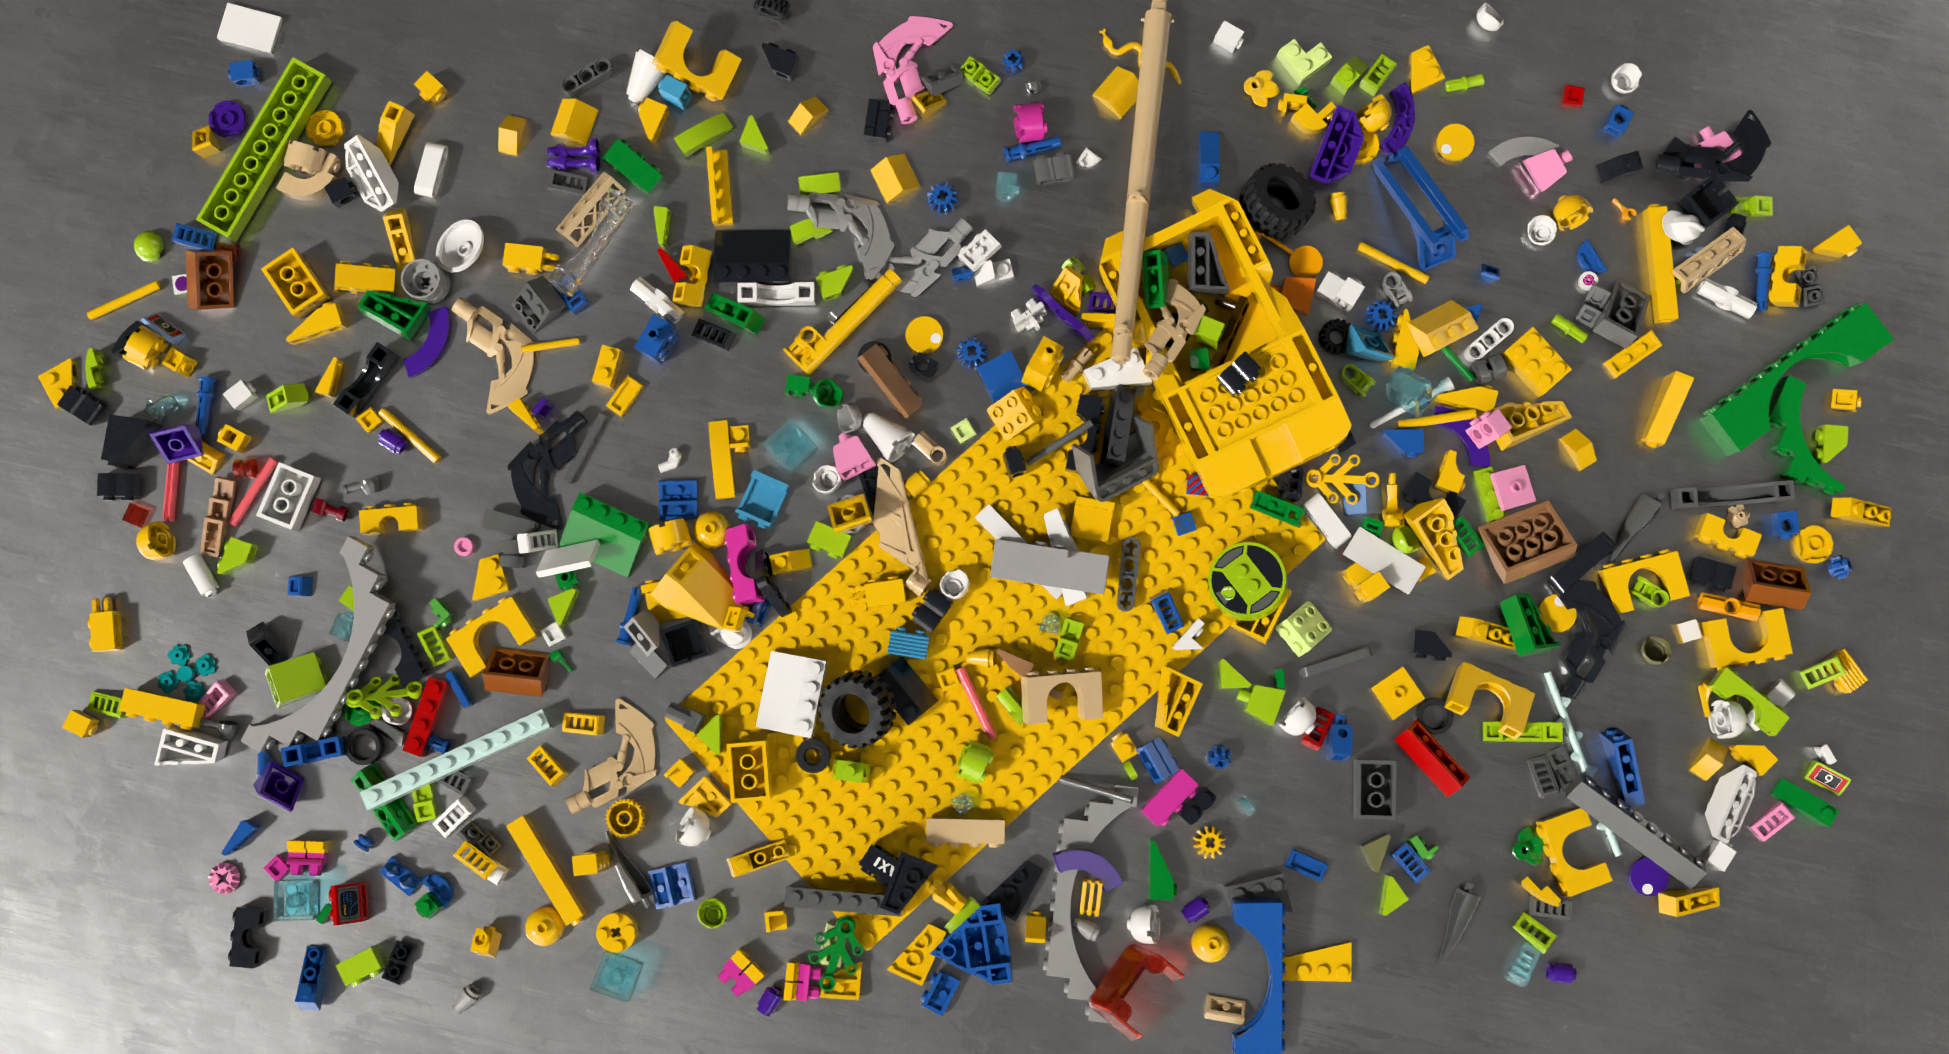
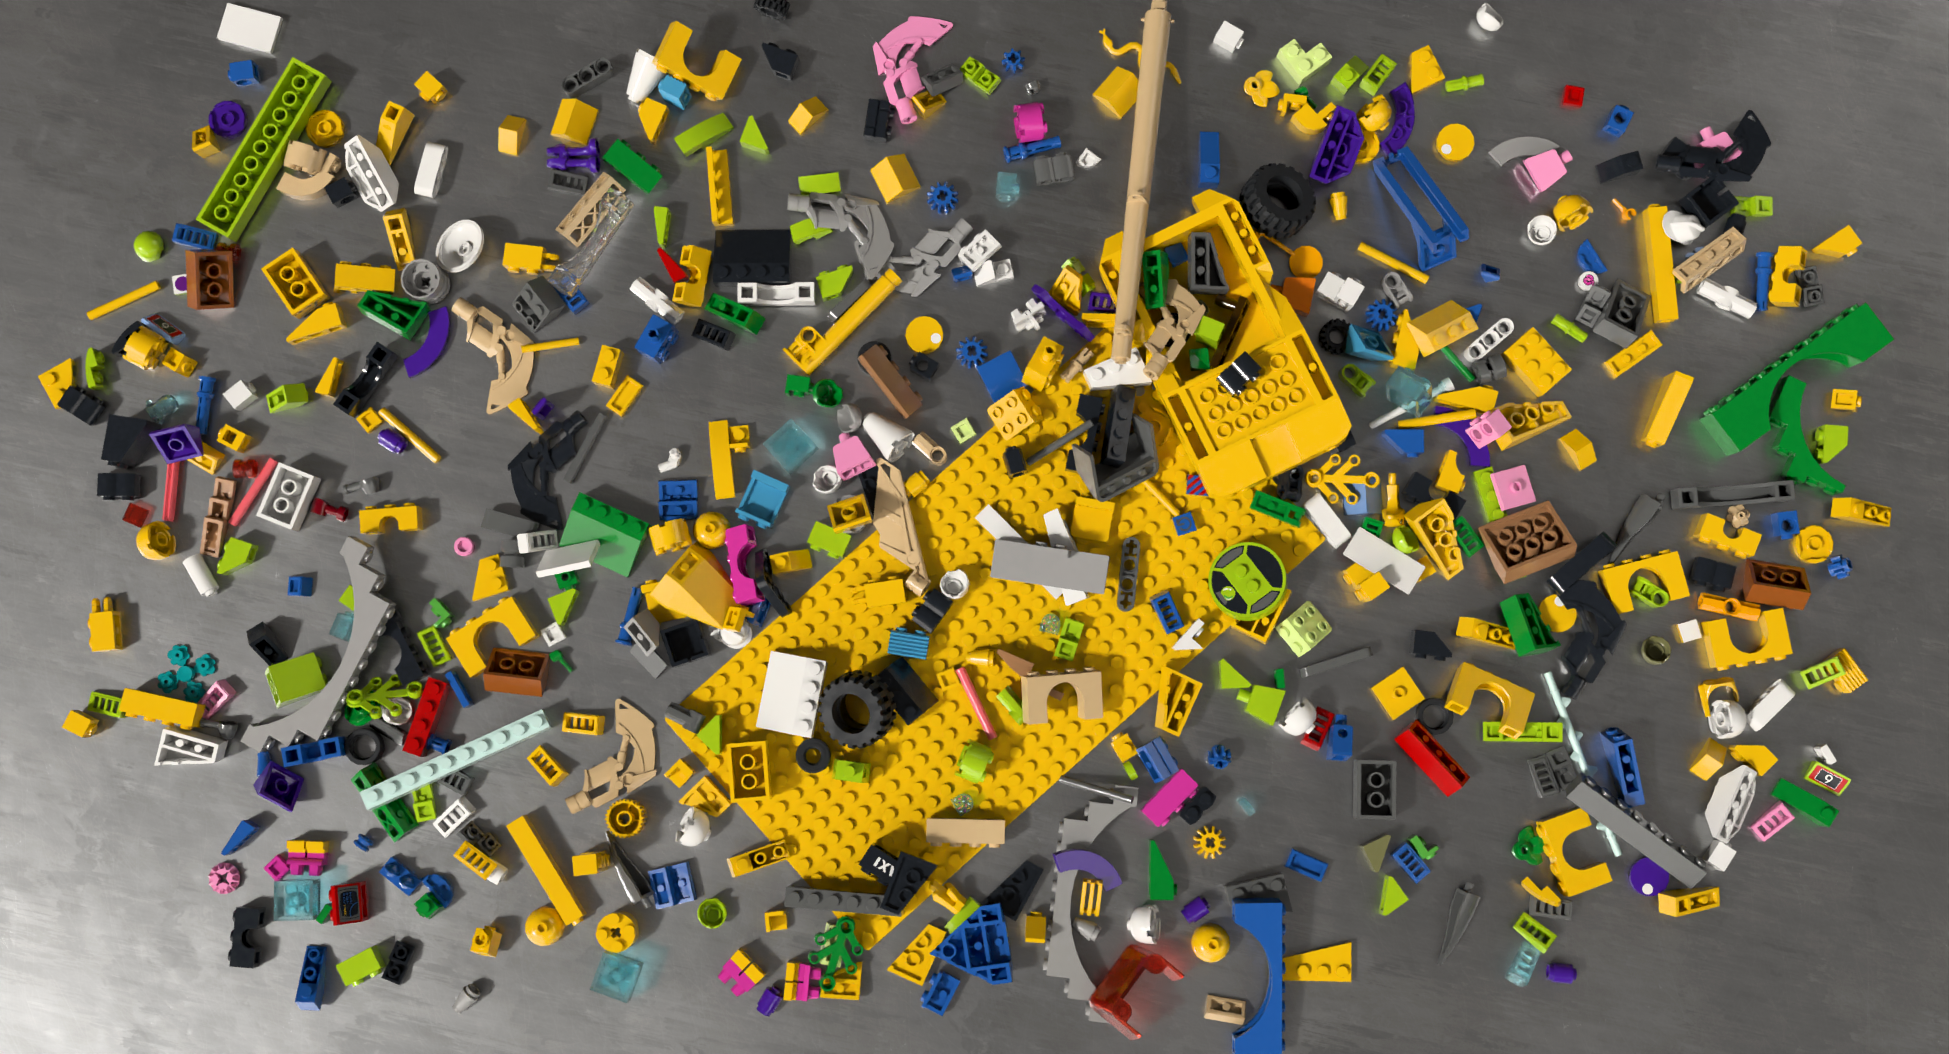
white hair [1611,63,1642,94] -> none
lime arch [1706,667,1790,736] -> none

